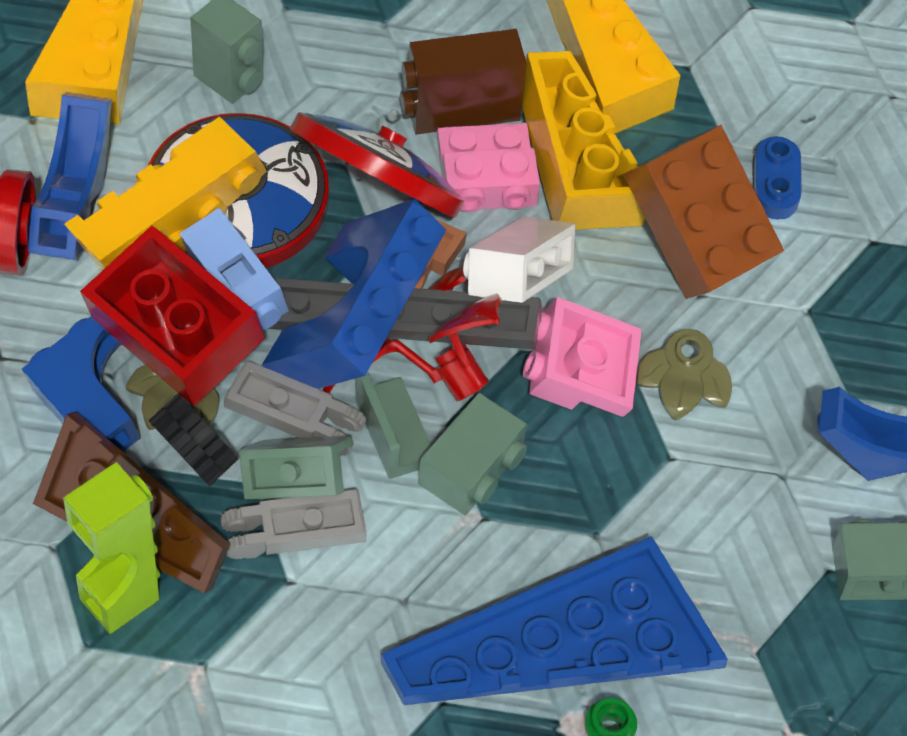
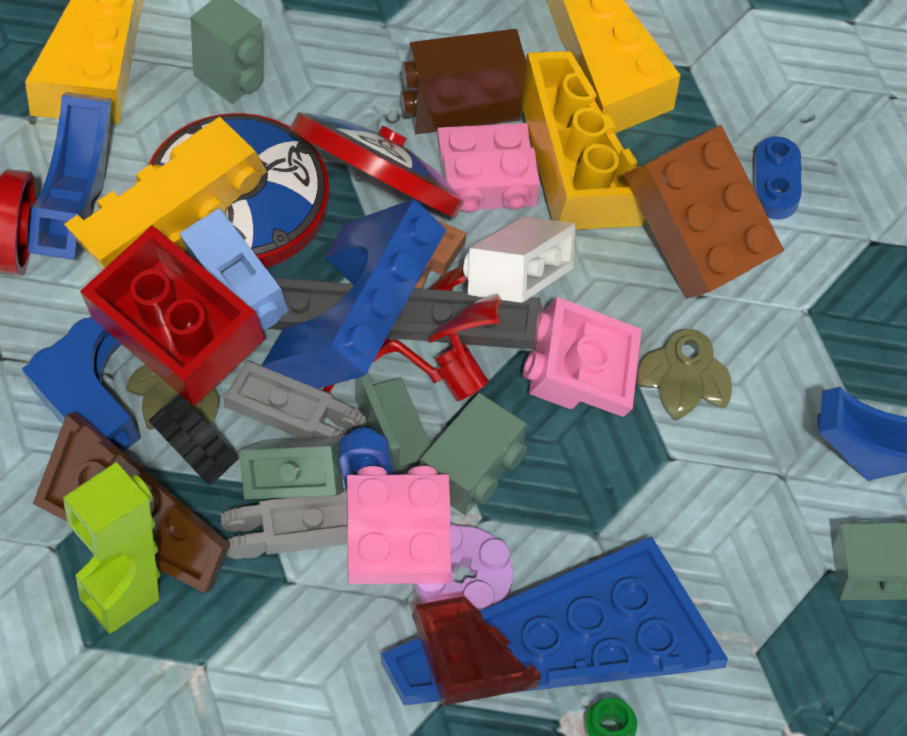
none -> blue plate [339,428,396,489]
none -> bright pink plate [347,466,452,584]
none -> lavender plate [412,524,513,623]
none -> clear red wing [412,596,542,706]

